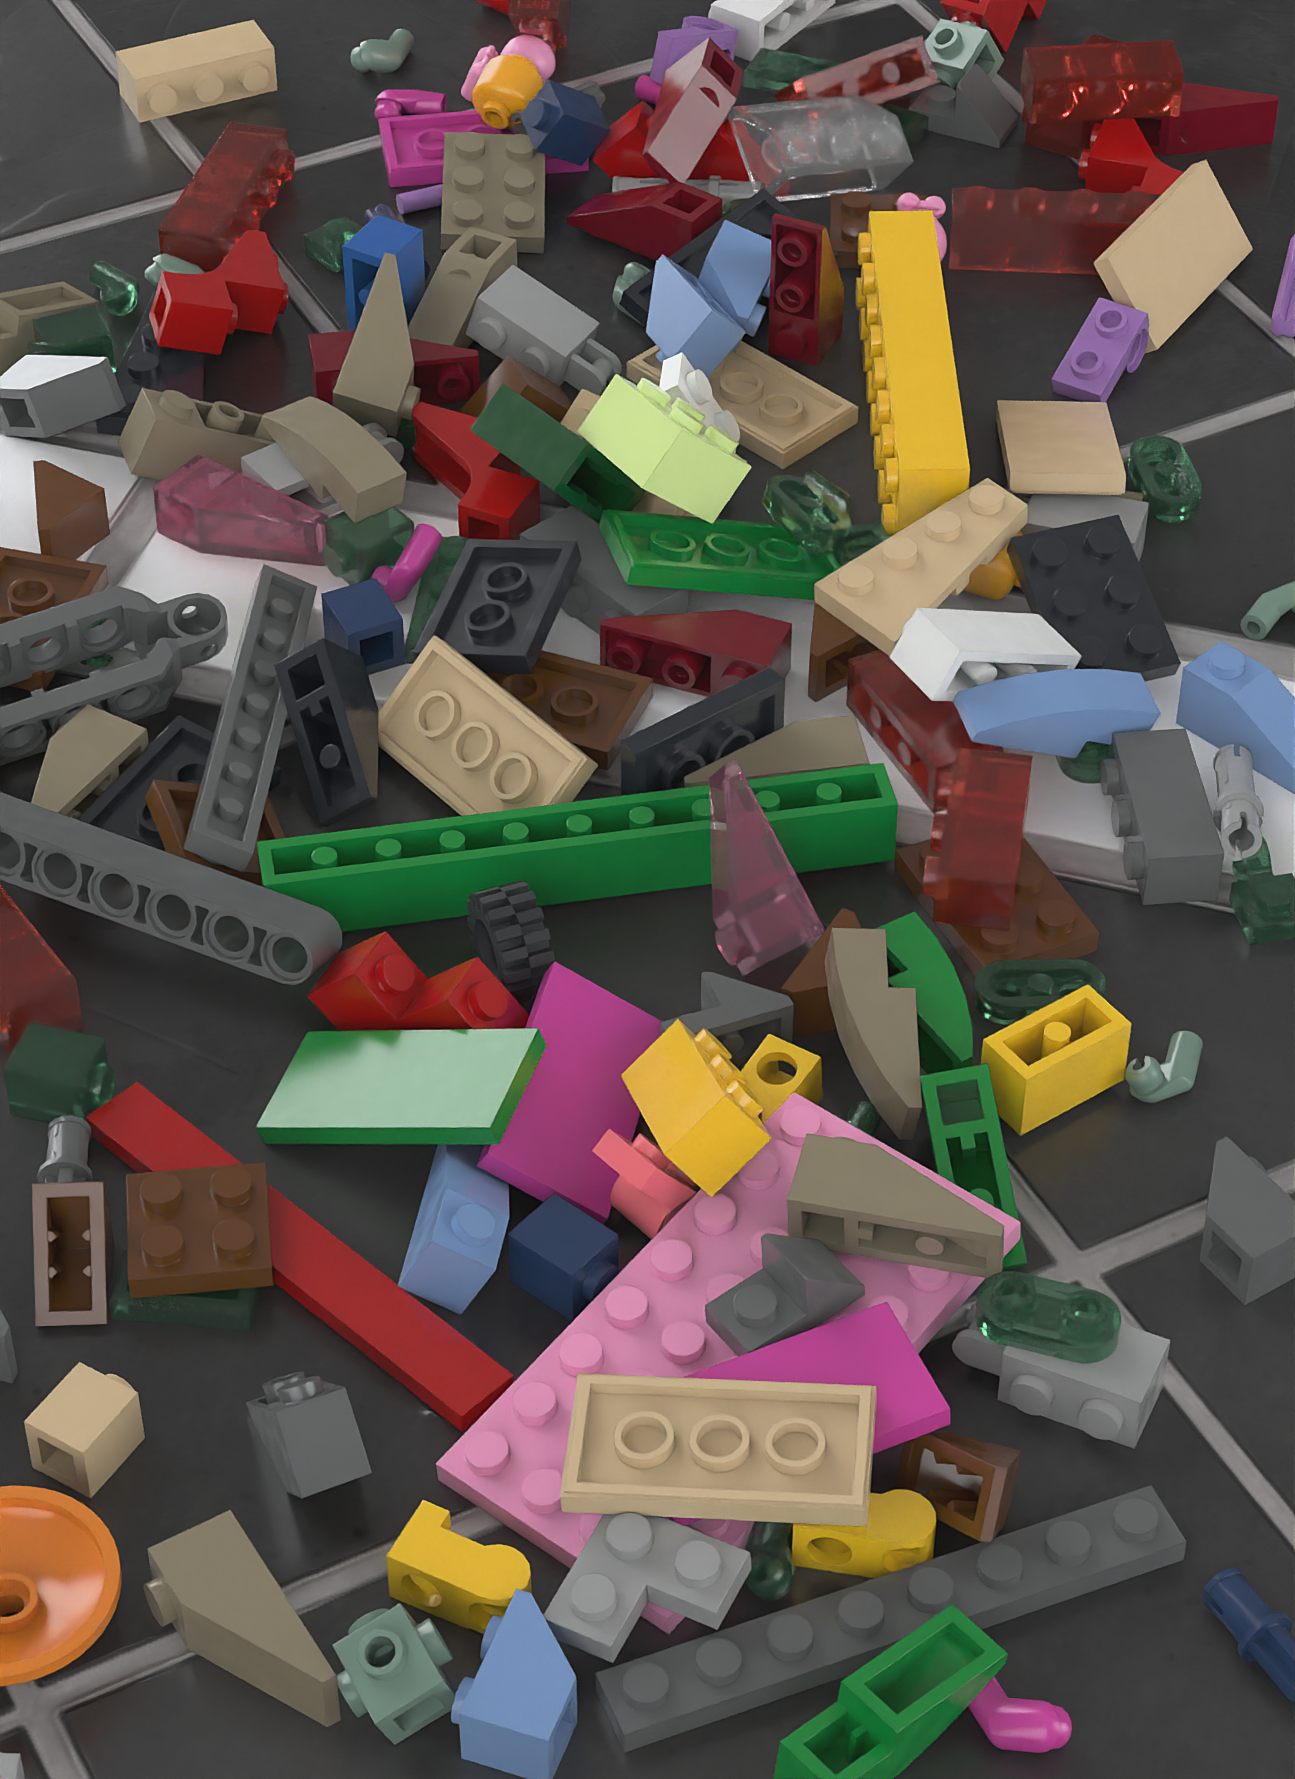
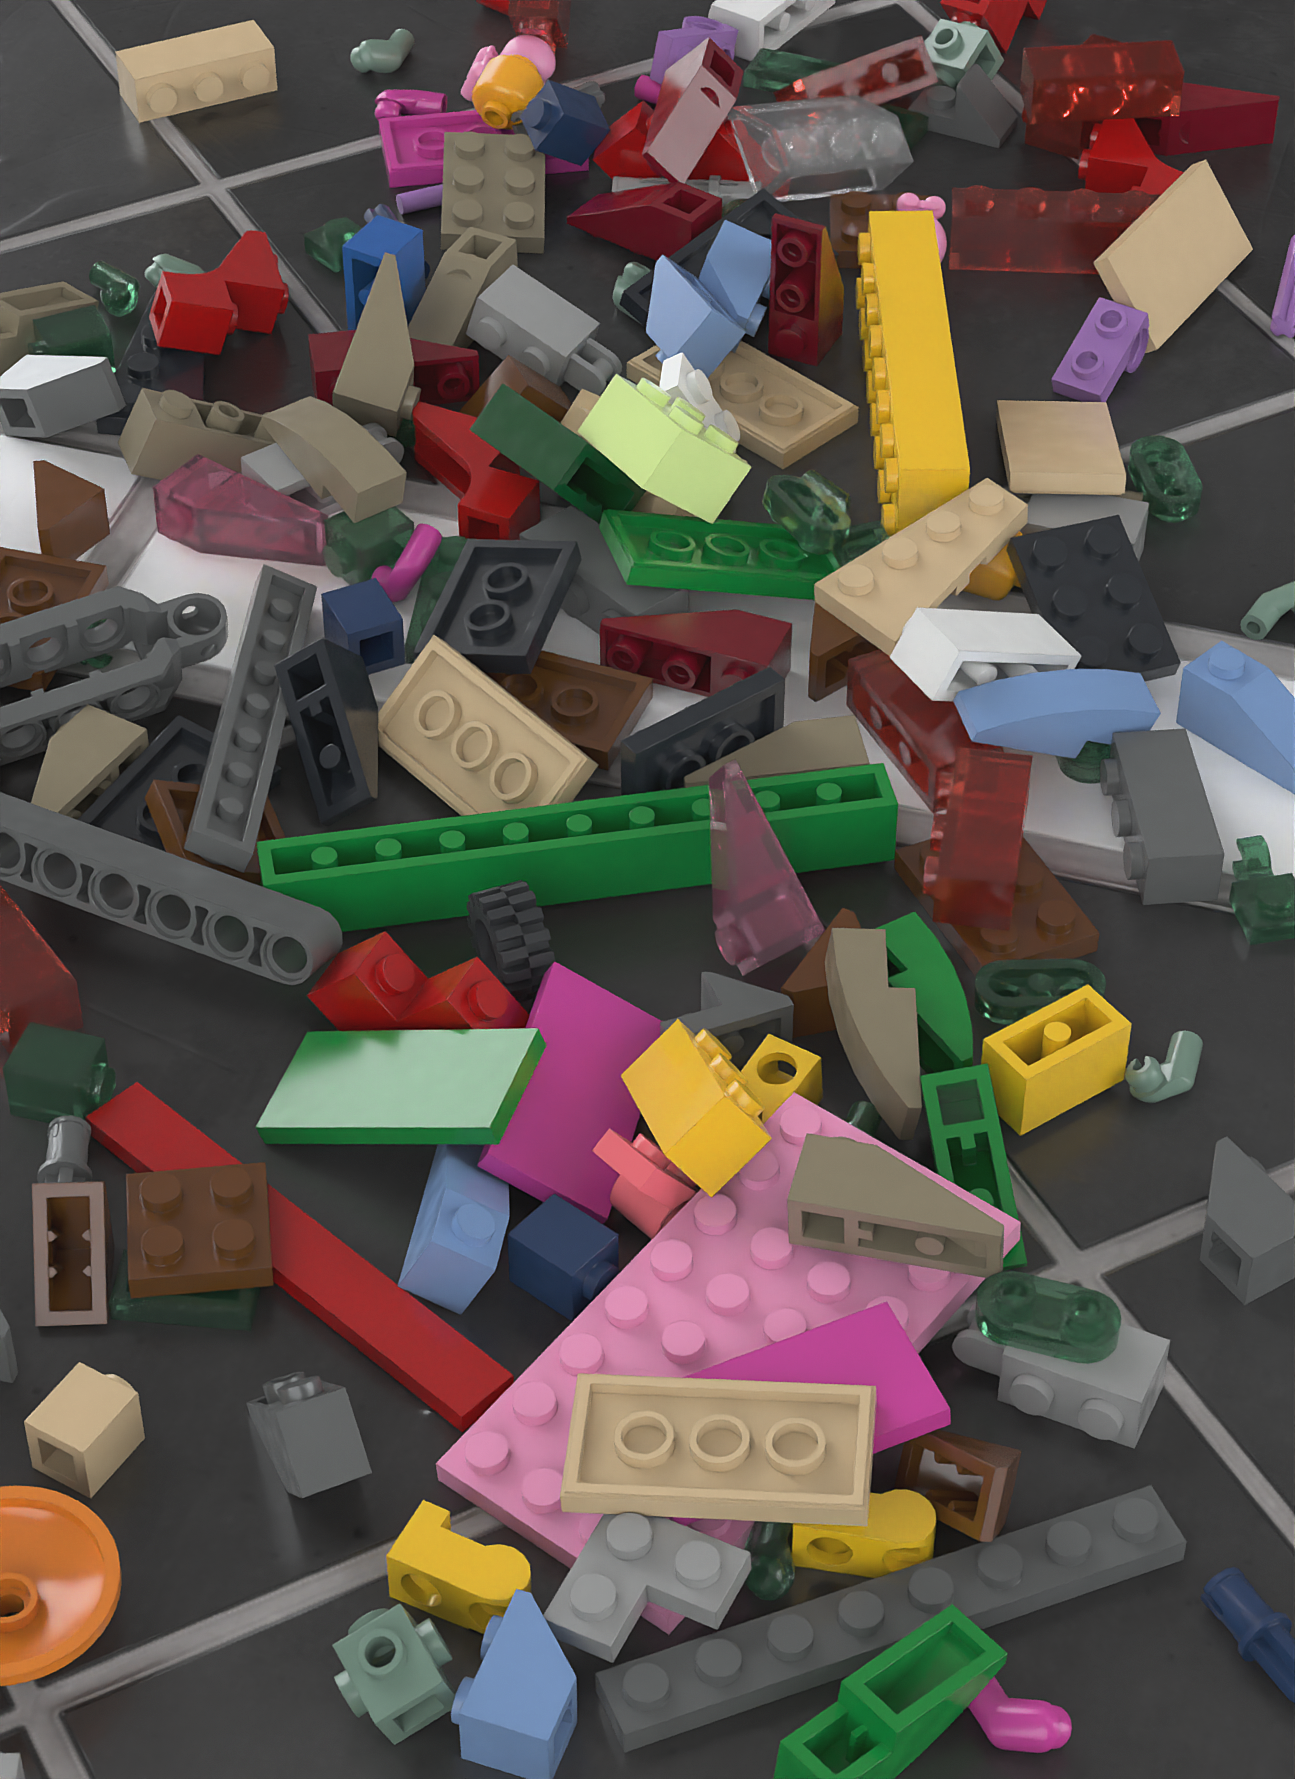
dark tan slope [143,1510,341,1727] -> none
clear red brick [158,121,295,273] -> none
dark grey slope [705,1233,865,1356] -> none
light grey pin [1213,745,1264,858] -> none

